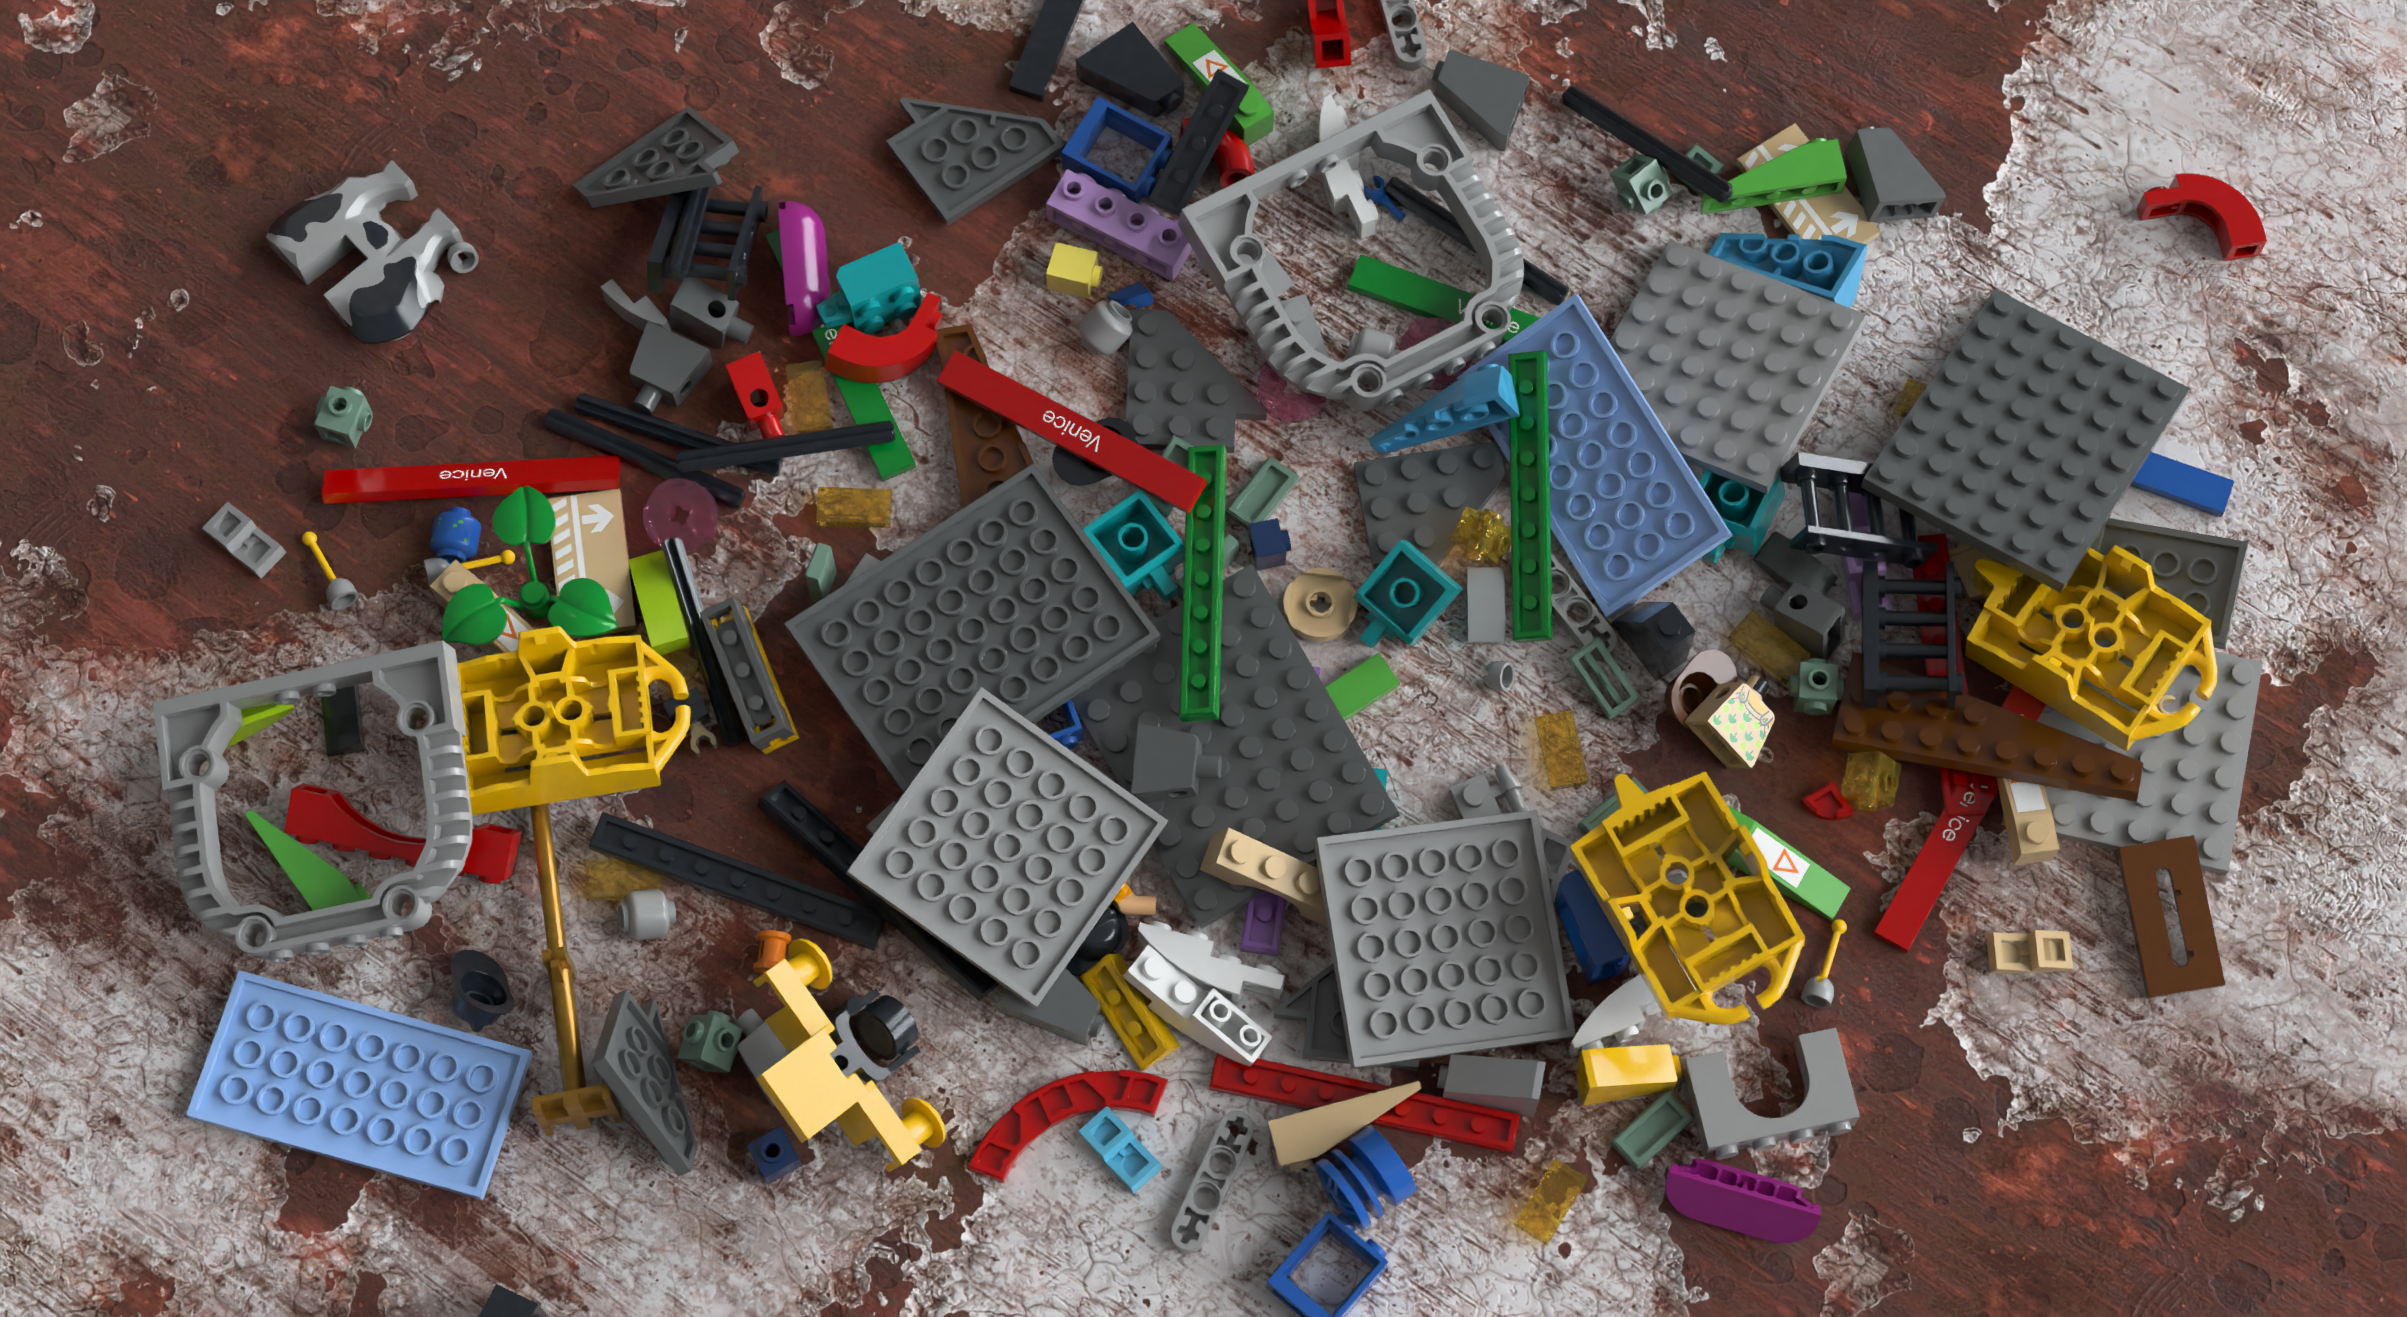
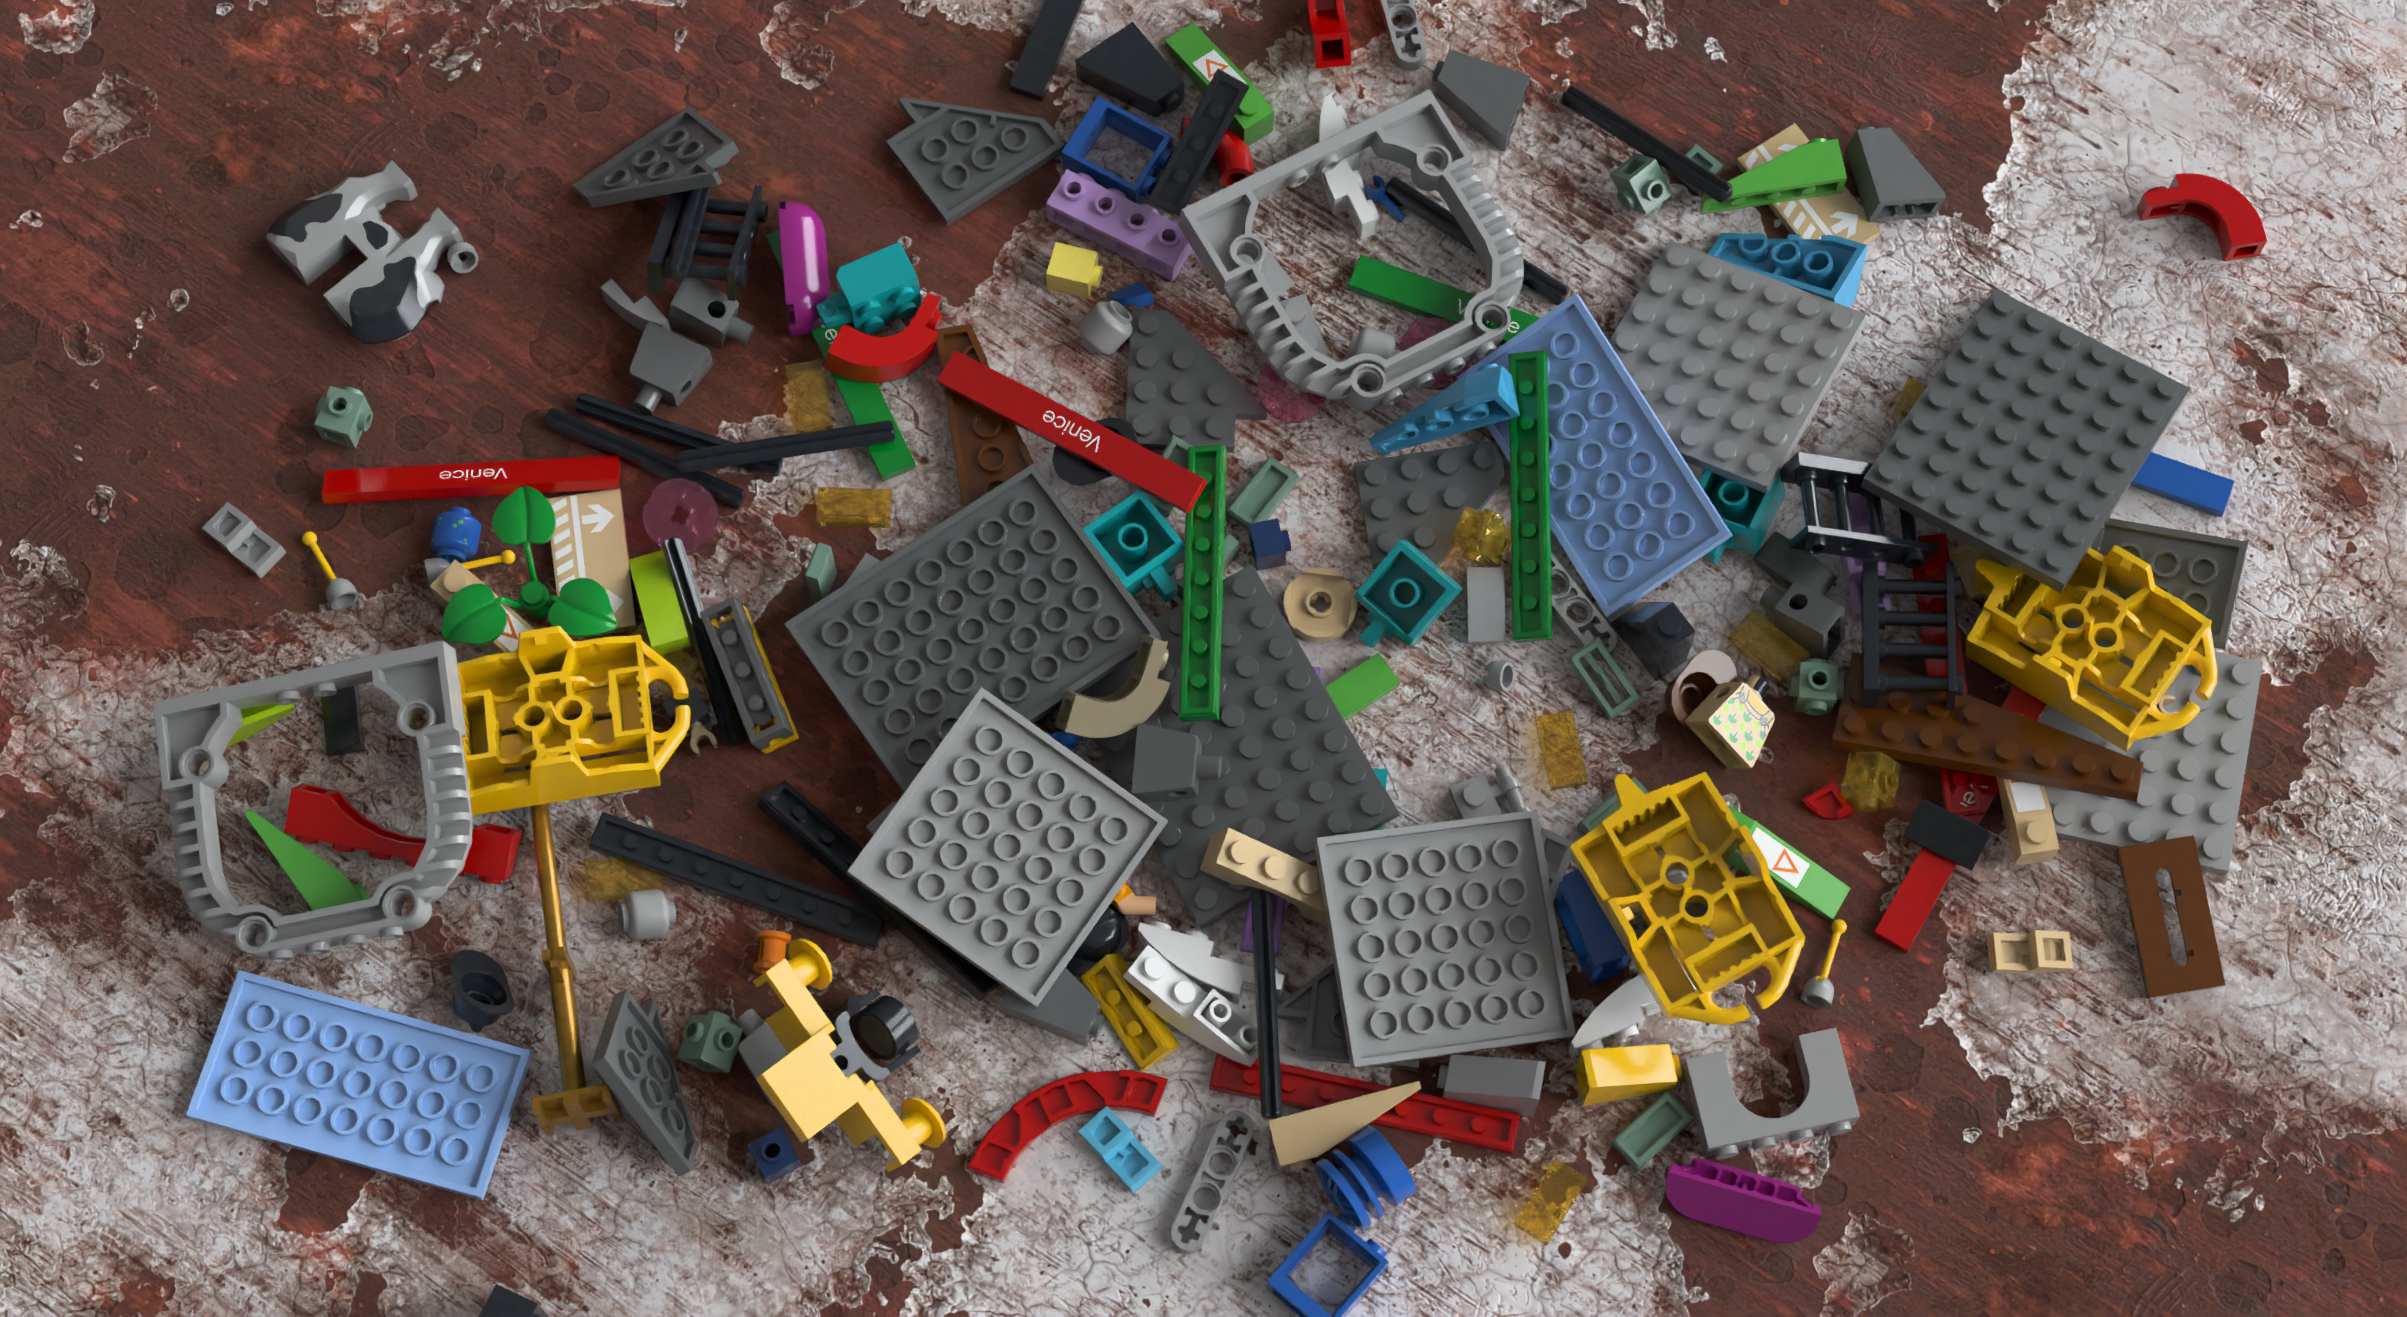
red torso [725,351,785,439] -> none
none -> dark tan arch [1054,634,1170,738]
none -> black axle [1251,891,1282,1119]
none -> black slope [1902,798,1991,871]

